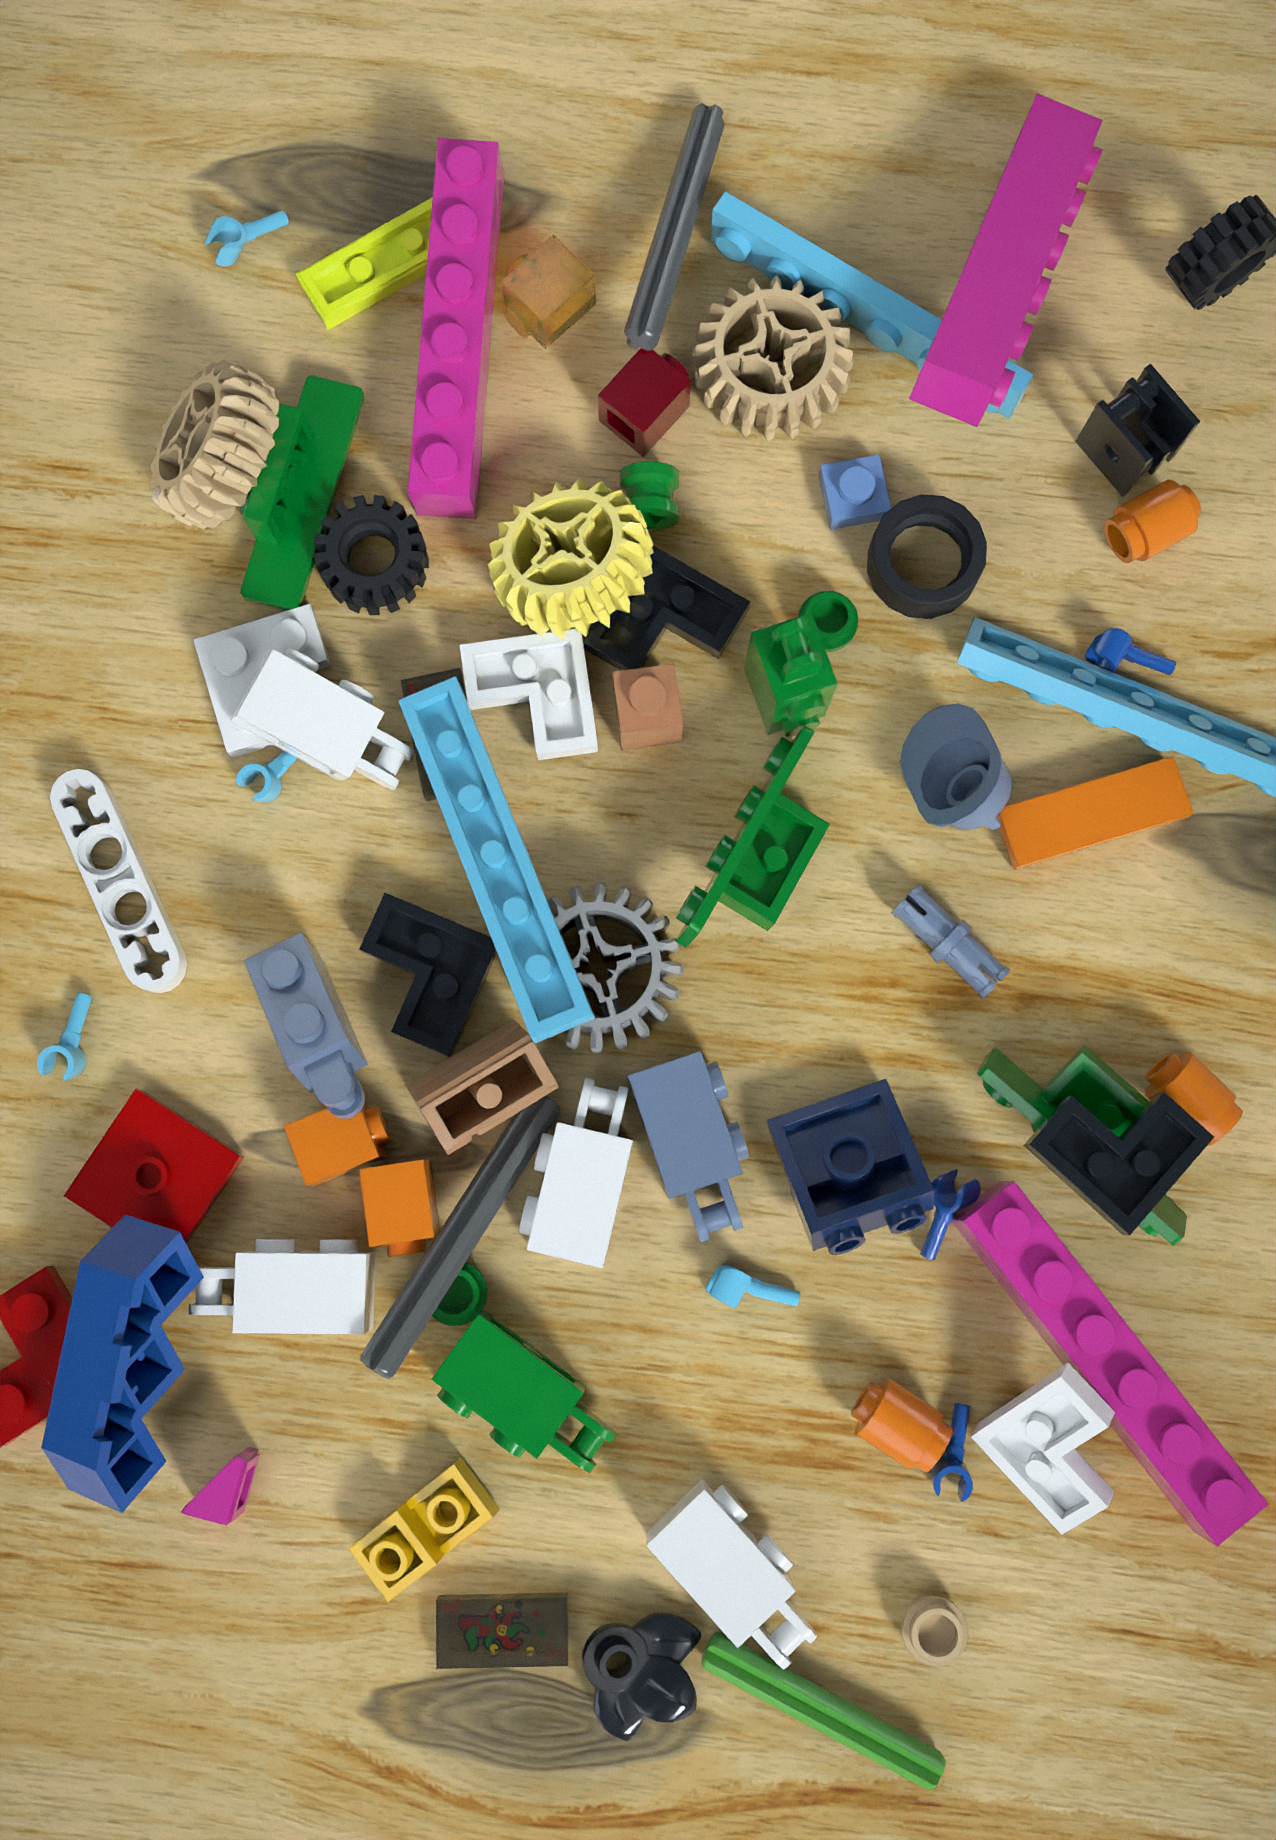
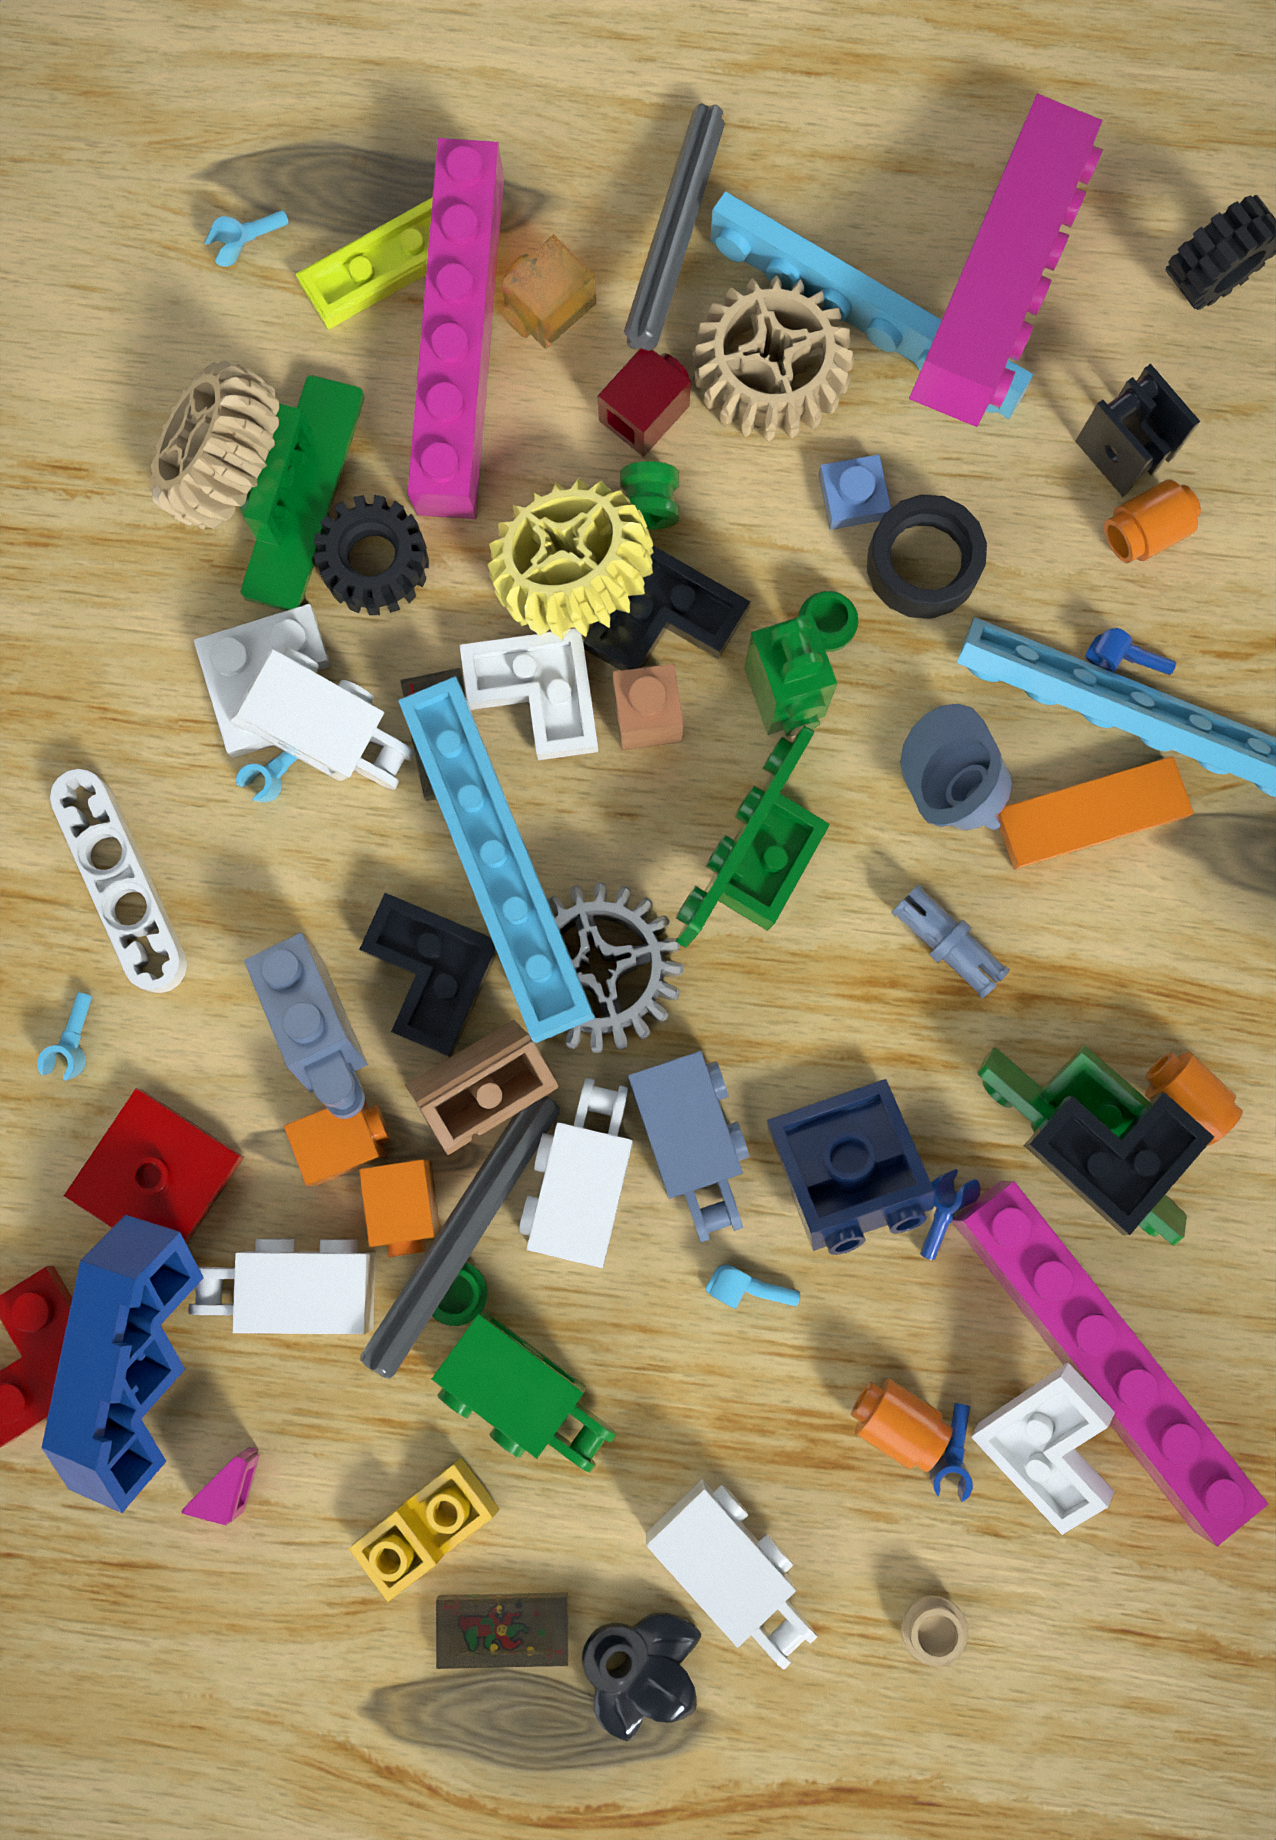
bright green axle [701,1632,946,1790] -> none

